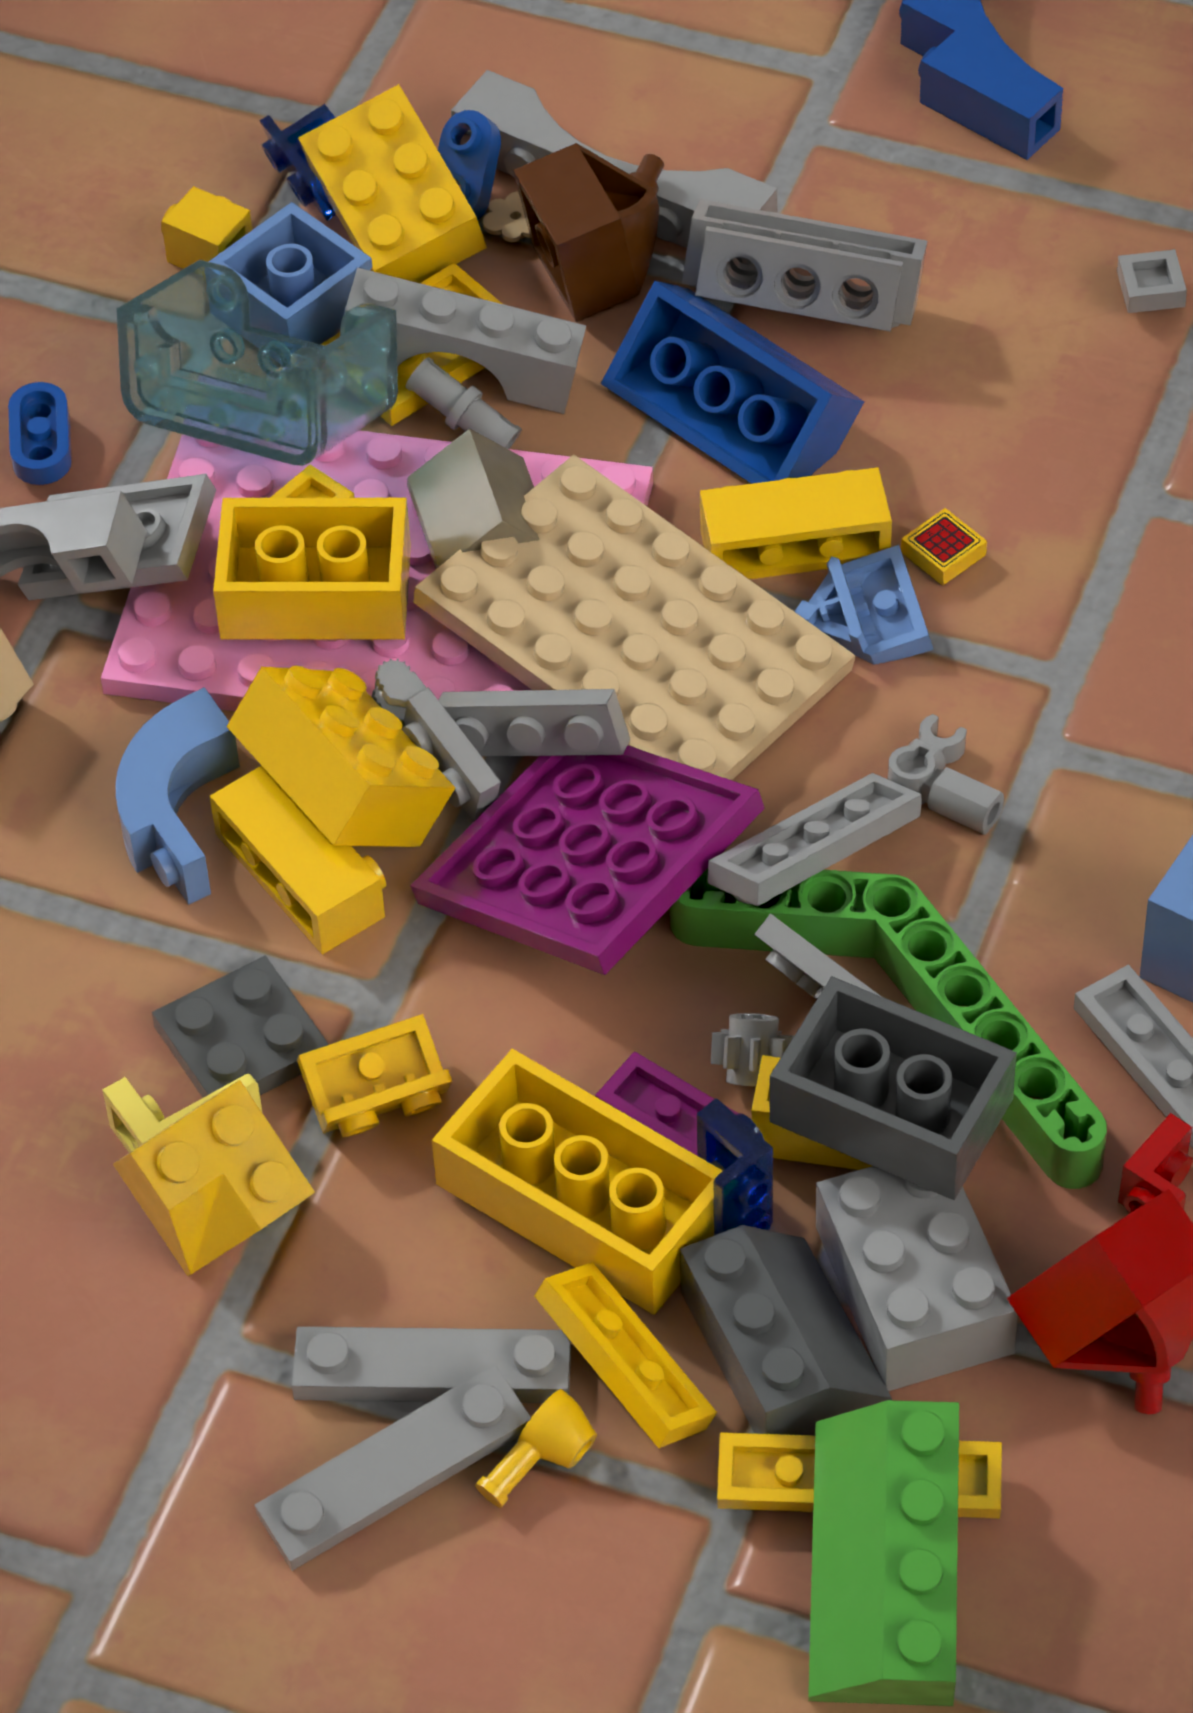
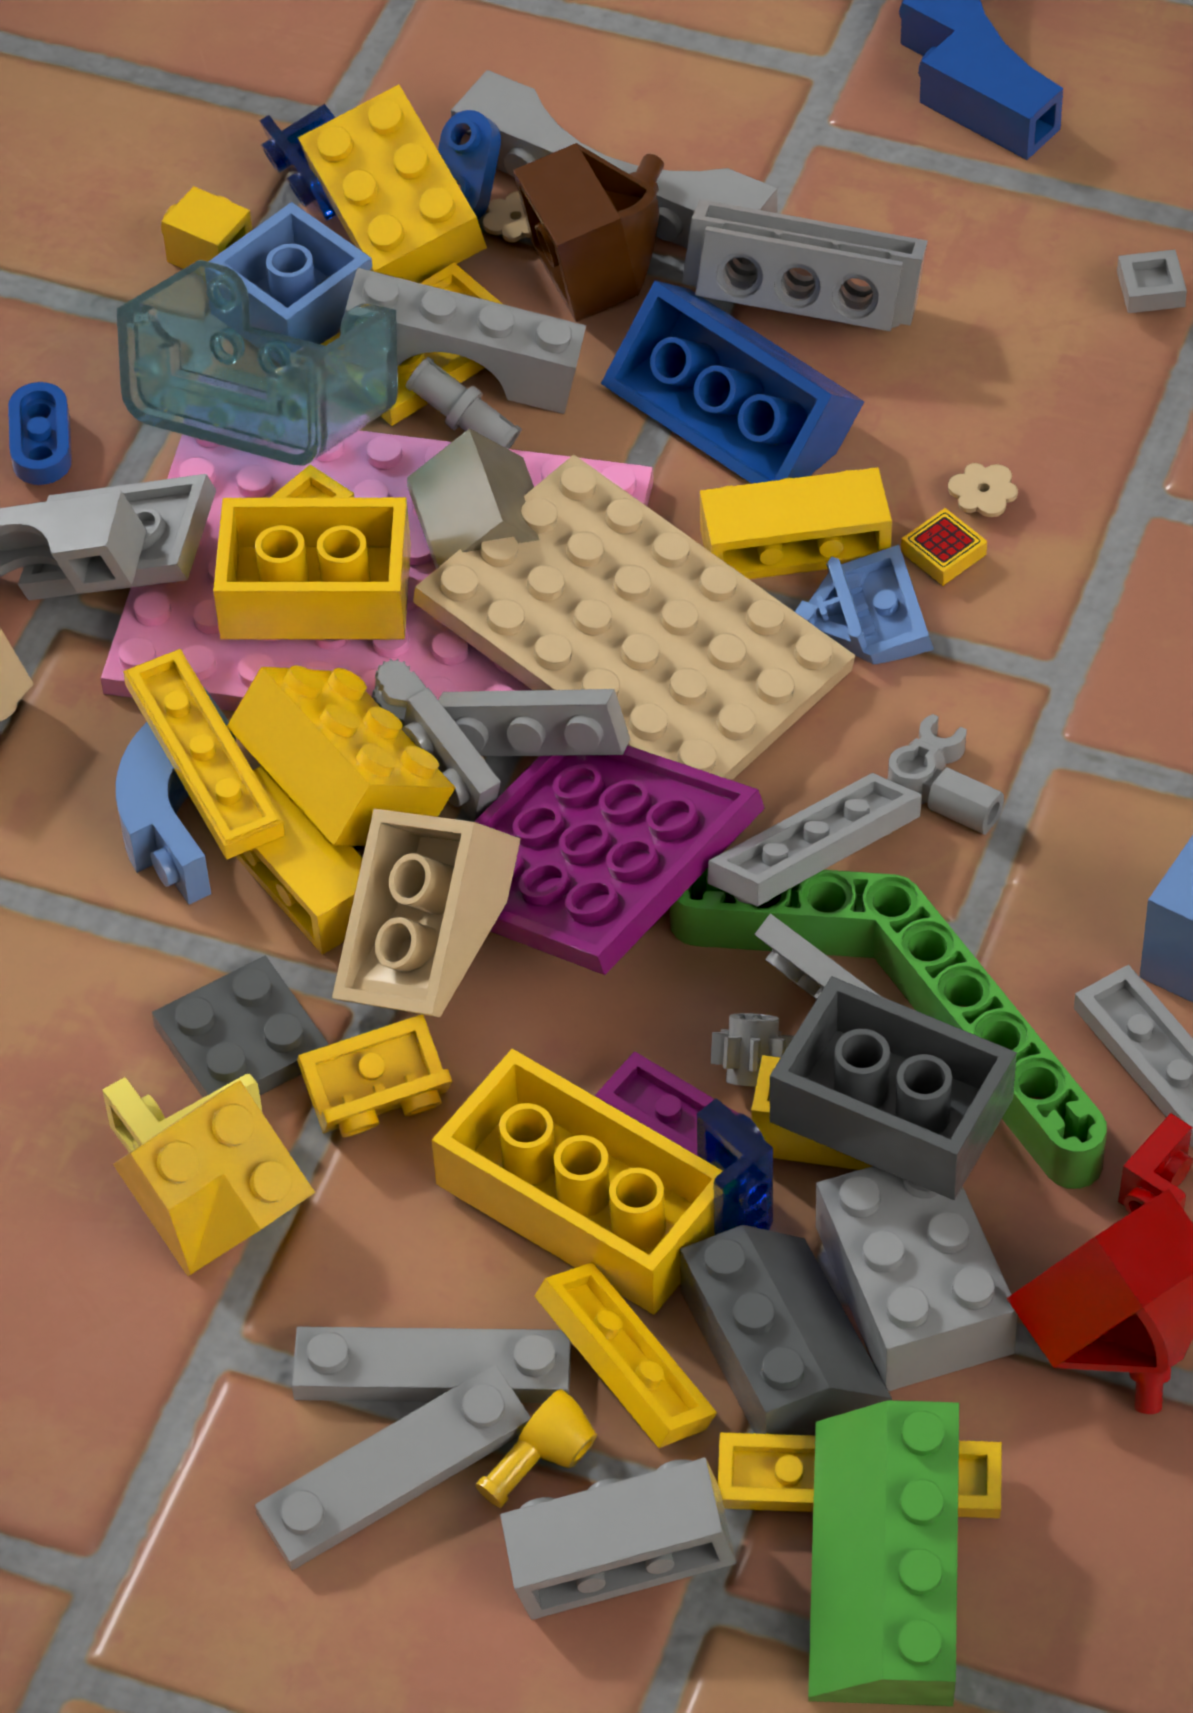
none -> yellow tile [123,649,285,860]
none -> tan slope [332,809,521,1017]
none -> light grey brick [500,1457,737,1620]
none -> tan plant [948,463,1018,517]

